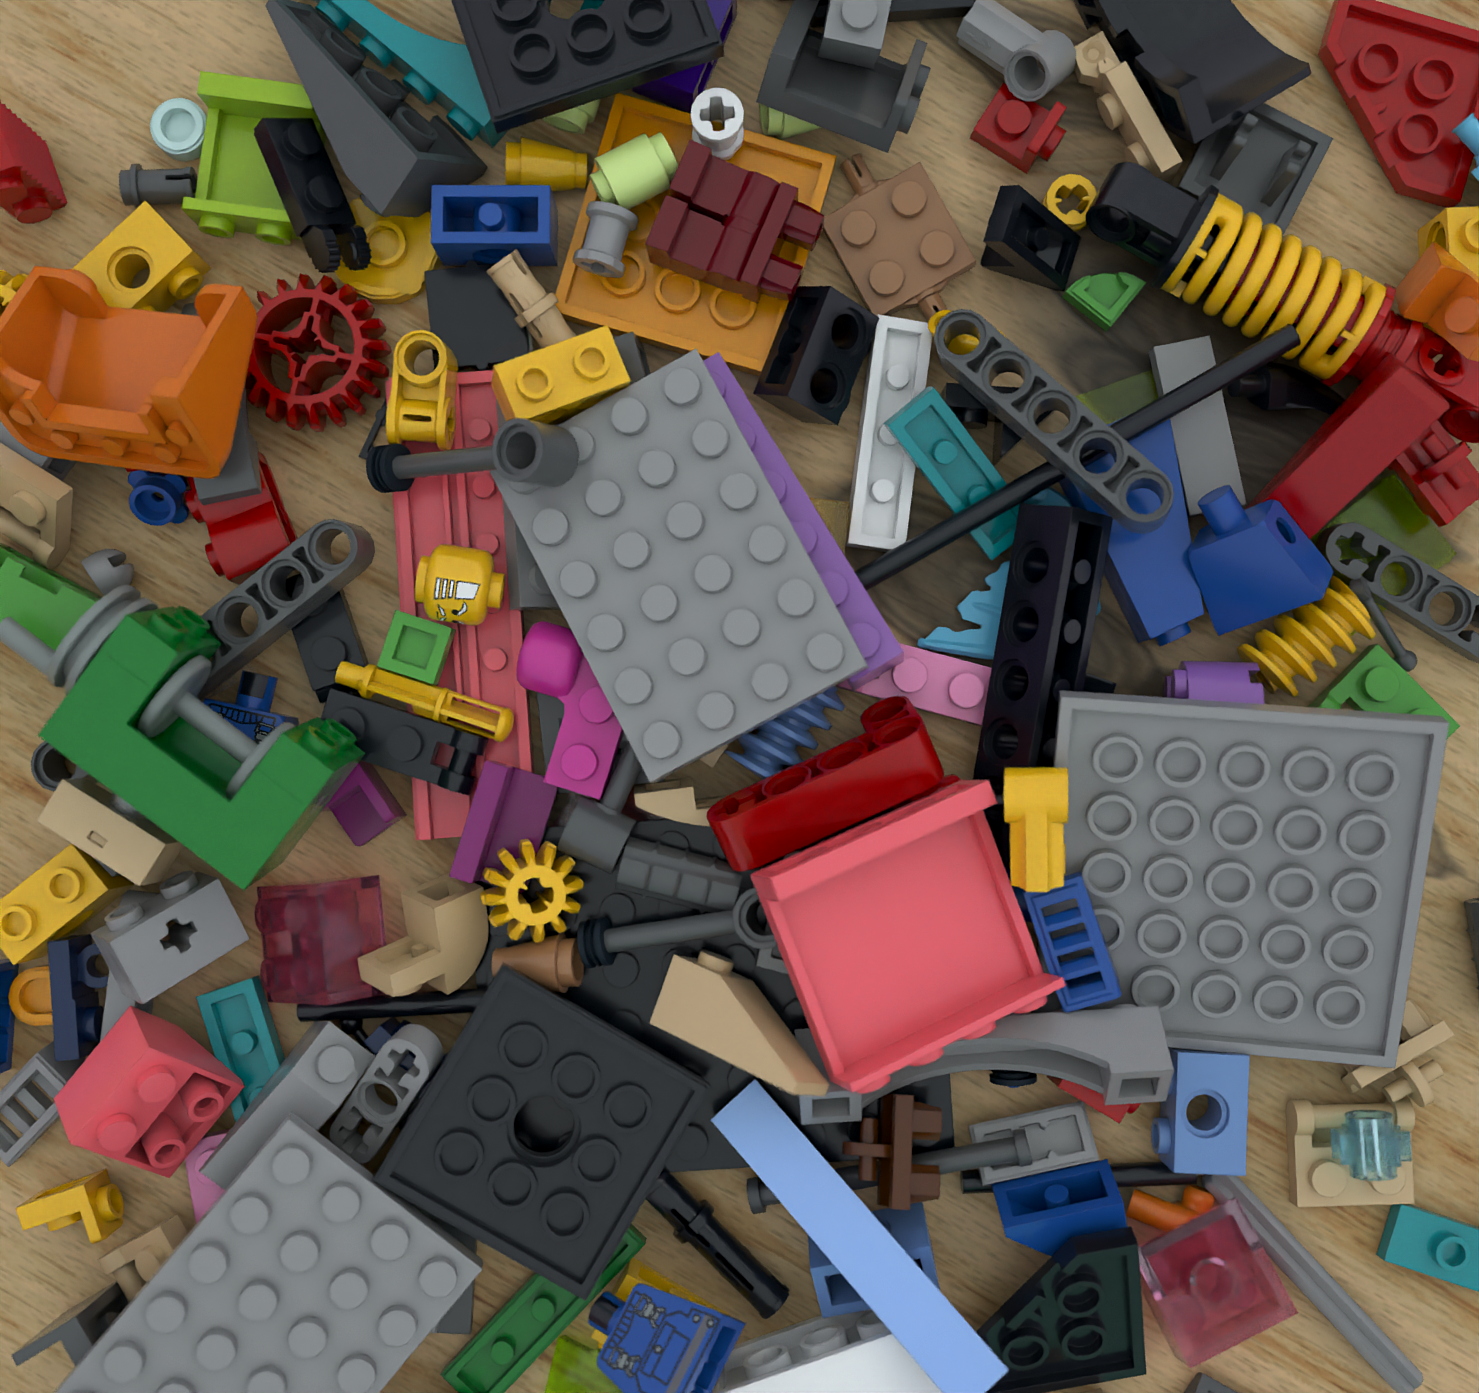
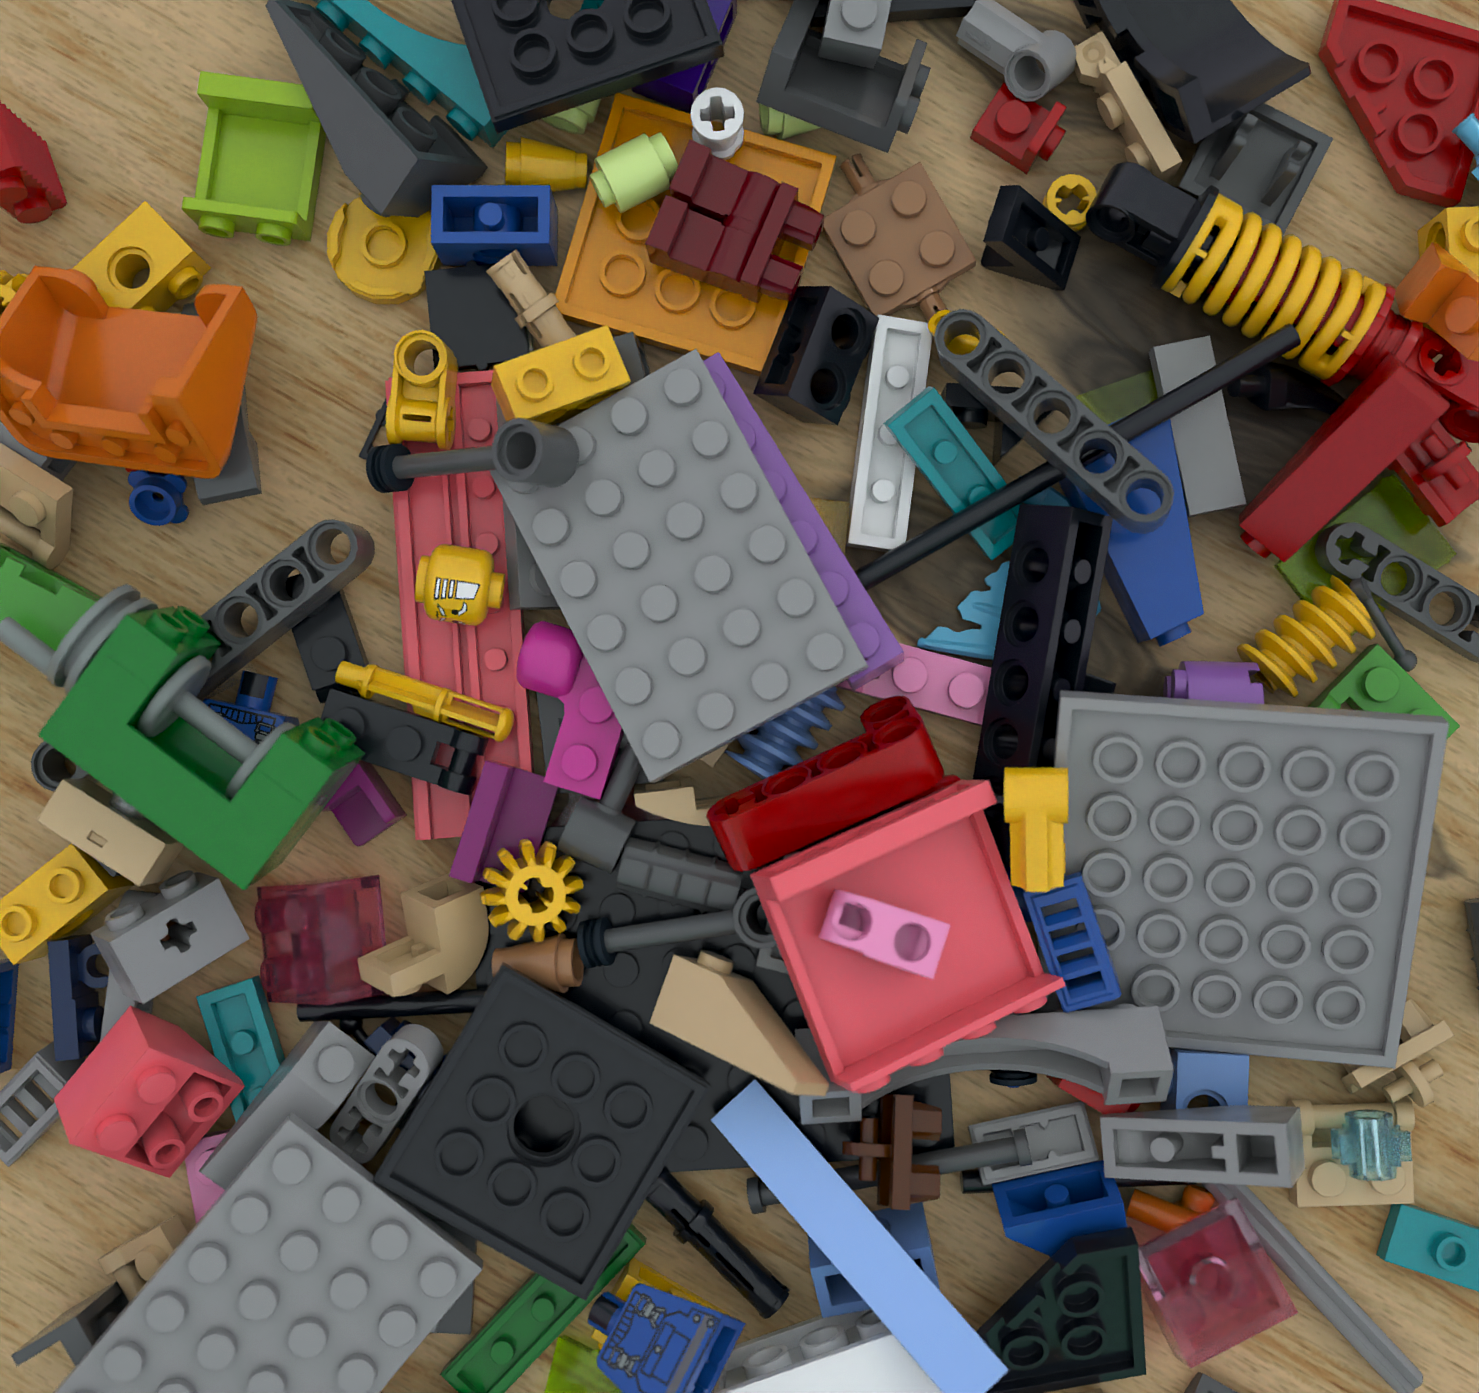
light orange tile [8,965,53,1026] -> none
yellow bracket [15,1169,124,1244] -> none
light grey hinge [81,549,134,596] -> none
dark grey pin [119,164,197,208] -> none
light aqua tile [150,98,207,161] -> none
red brick [184,451,298,585] -> none
red gear [245,273,391,433] -> none
black hinge [254,118,372,273] -> none
bright green plate [377,610,456,686] -> none
light grey bush [573,201,639,278] -> none
bright green tile [1062,272,1146,332] -> none
blue torso [1188,485,1334,636] -> none
none -> bright pink leg [819,889,951,979]
none -> light grey slope [1100,1105,1305,1188]

